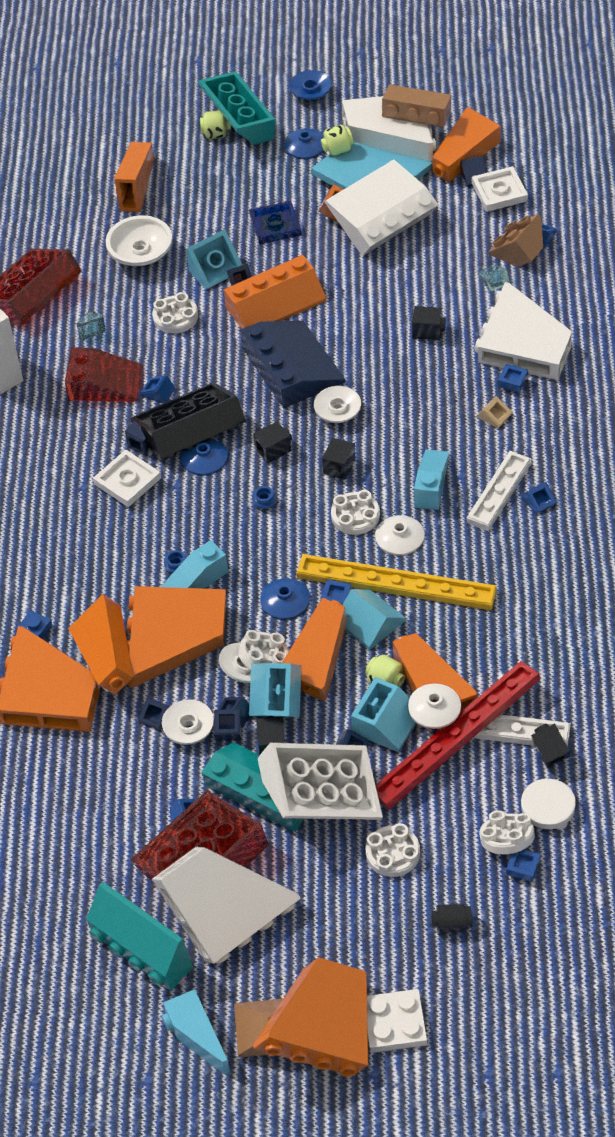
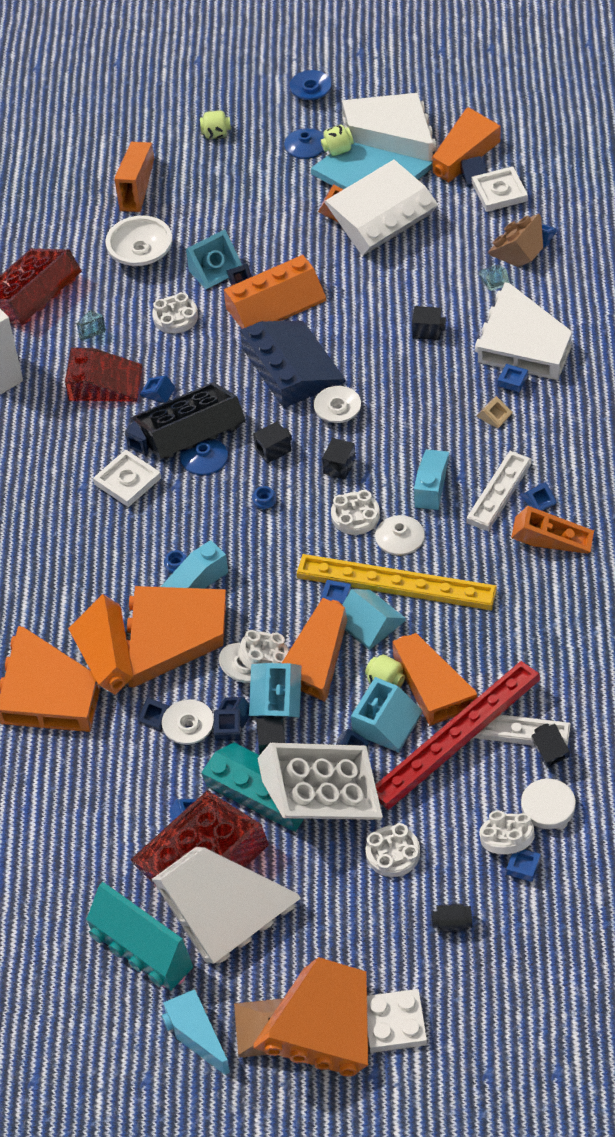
blue plate [17,610,53,639] -> none
teal slope [198,71,275,145] -> none
clear blue tile [249,201,302,245] -> none
blue dish [260,578,310,620] -> none
medium nougat brick [382,84,452,127] -> none
white dish [408,684,461,729] -> none
none -> orange slope [511,506,594,554]

